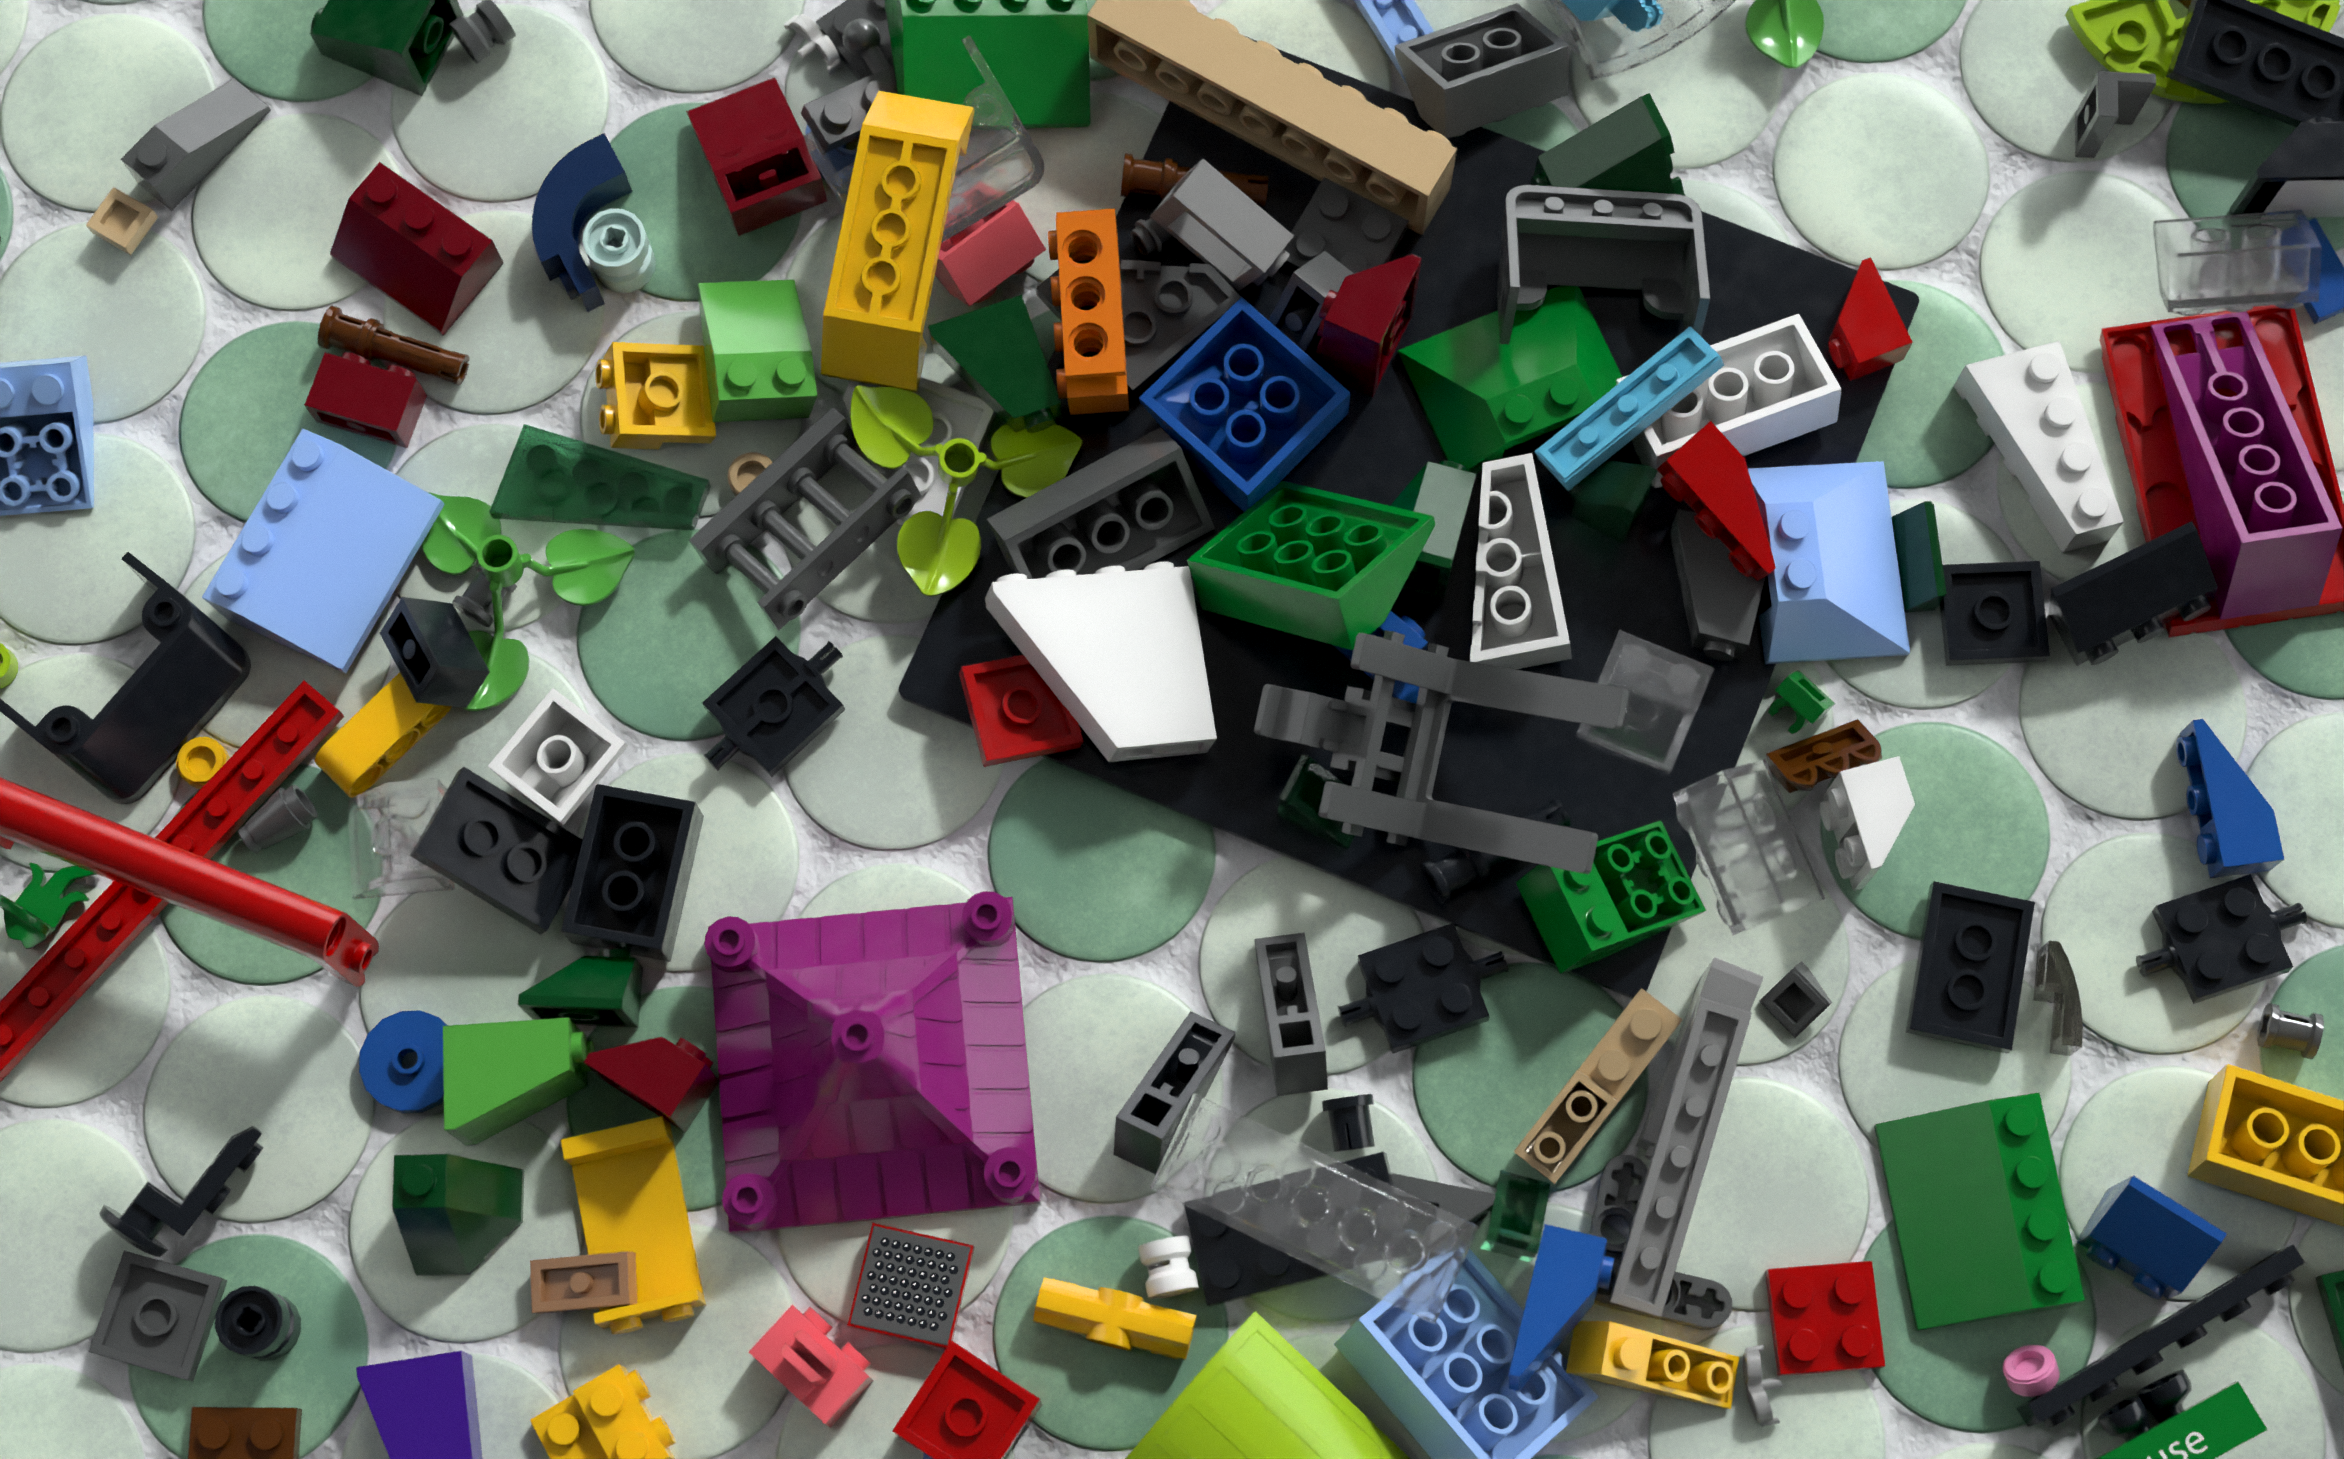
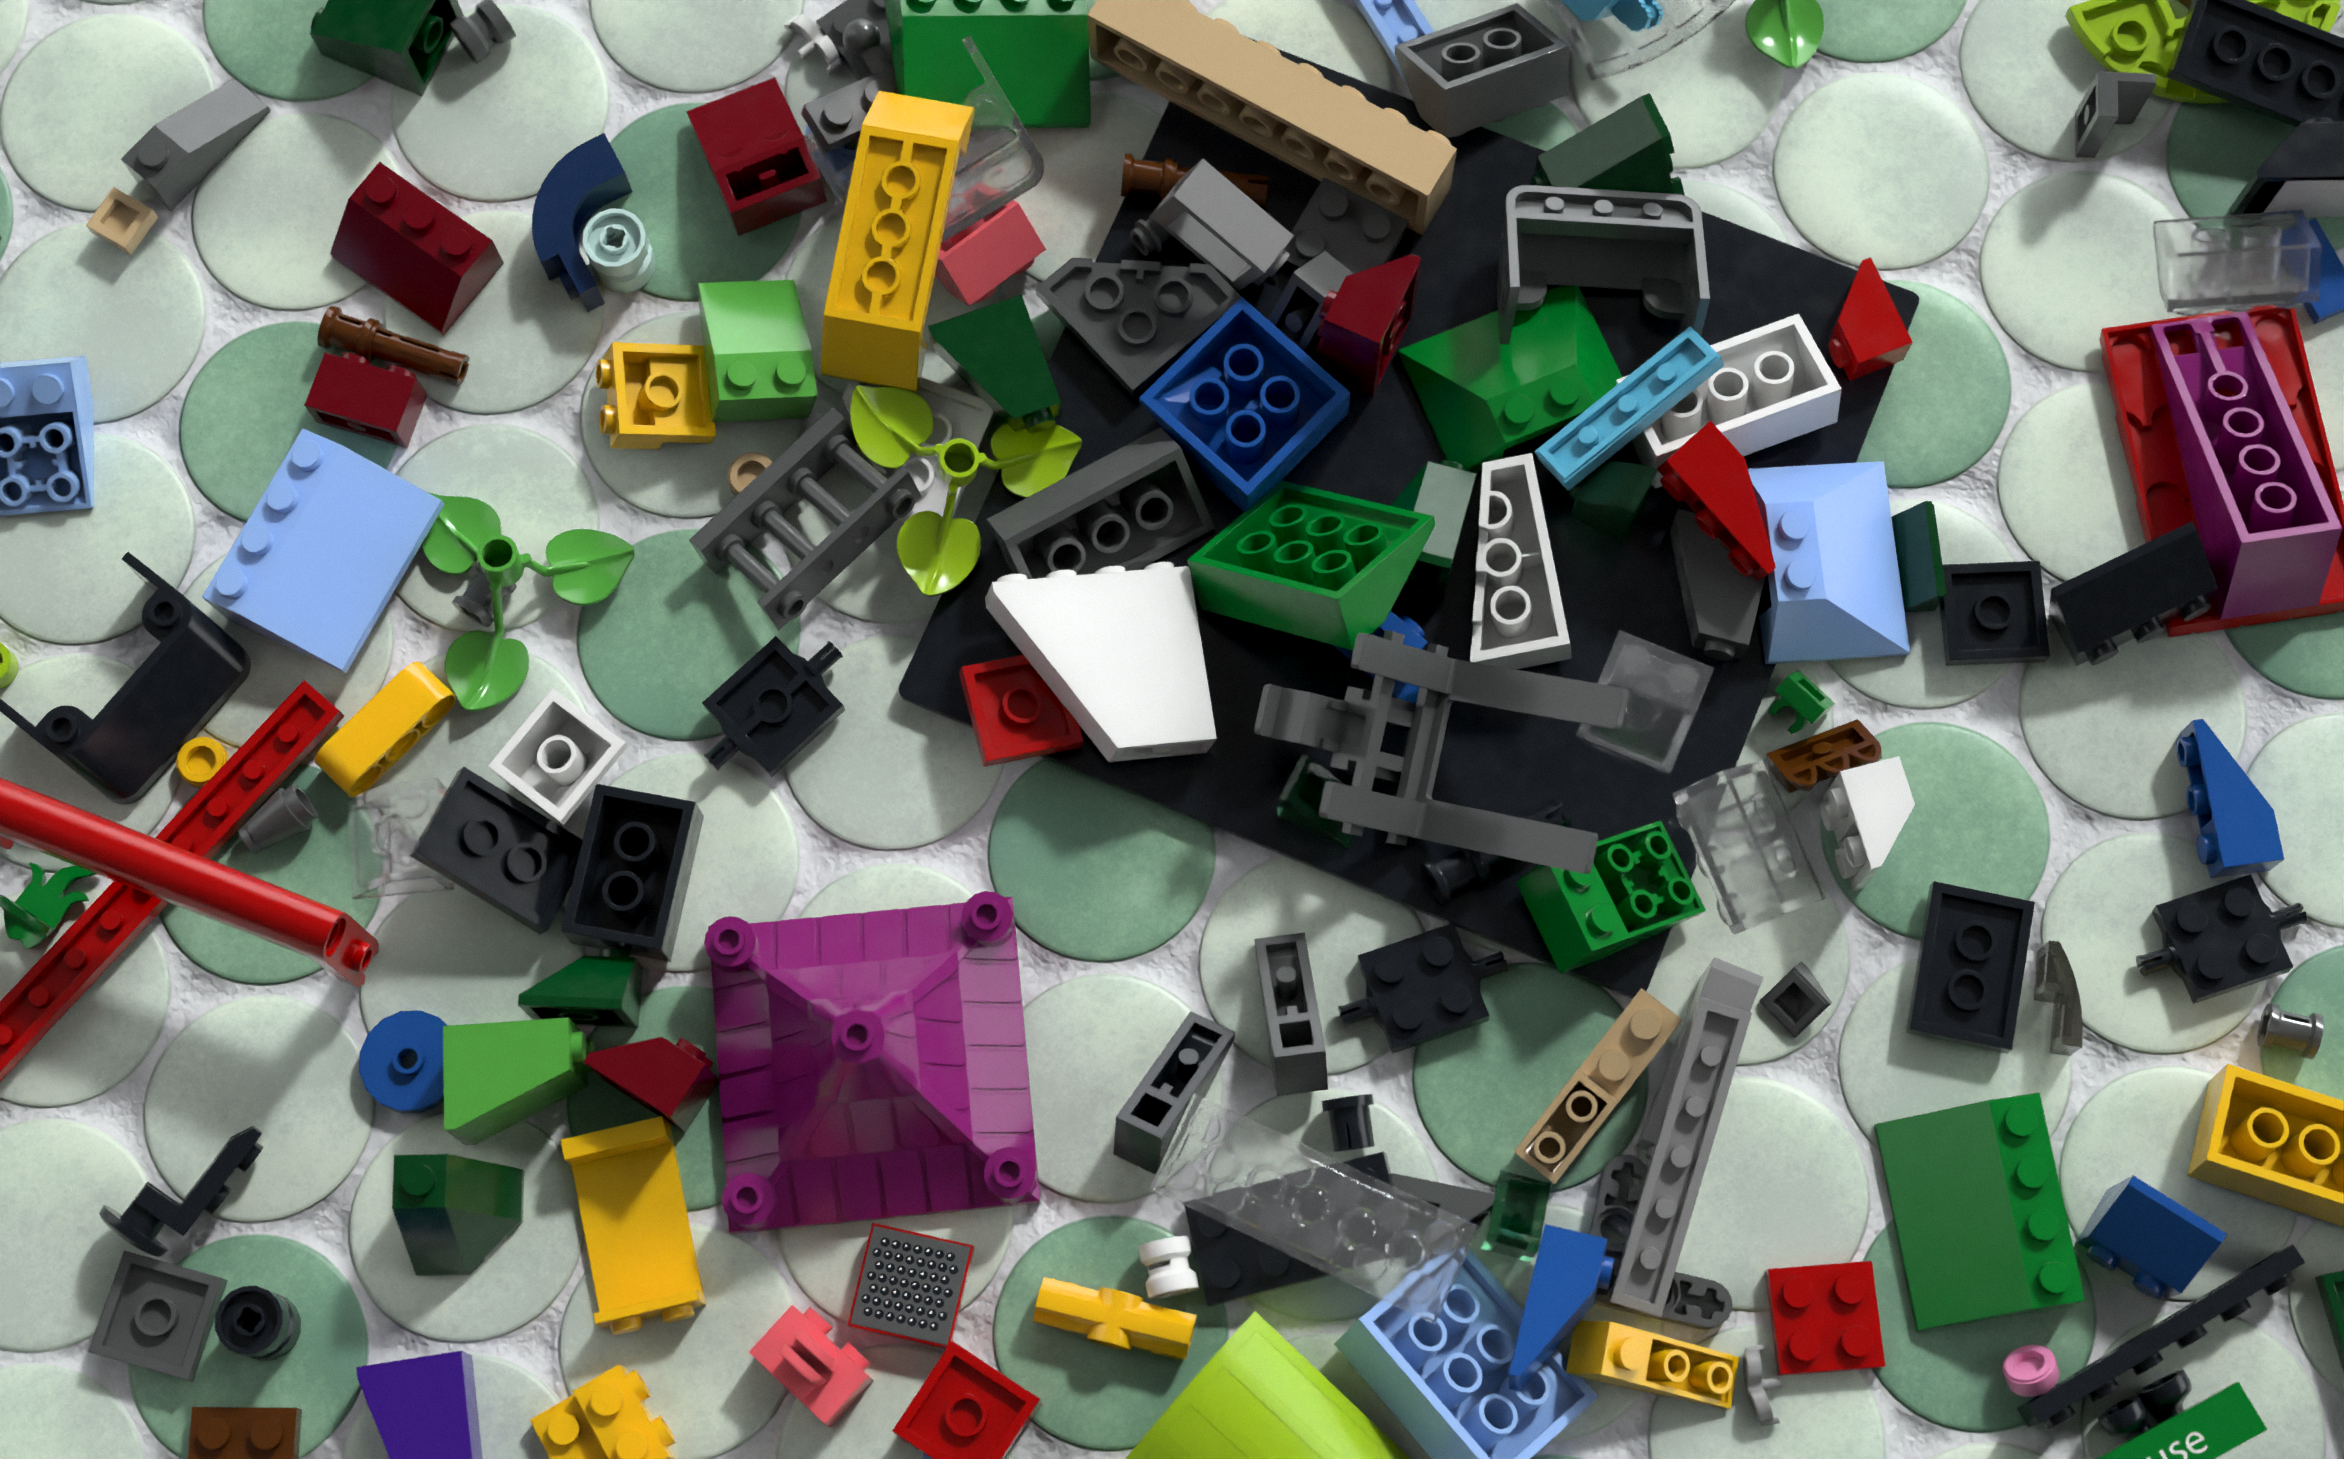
black brick [380,597,490,708] -> none
clear green wing [489,424,711,531] -> none
medium nougat plate [530,1251,637,1314] -> none
orange brick [1048,208,1129,415] -> none
white wedge [1954,341,2124,553] -> none

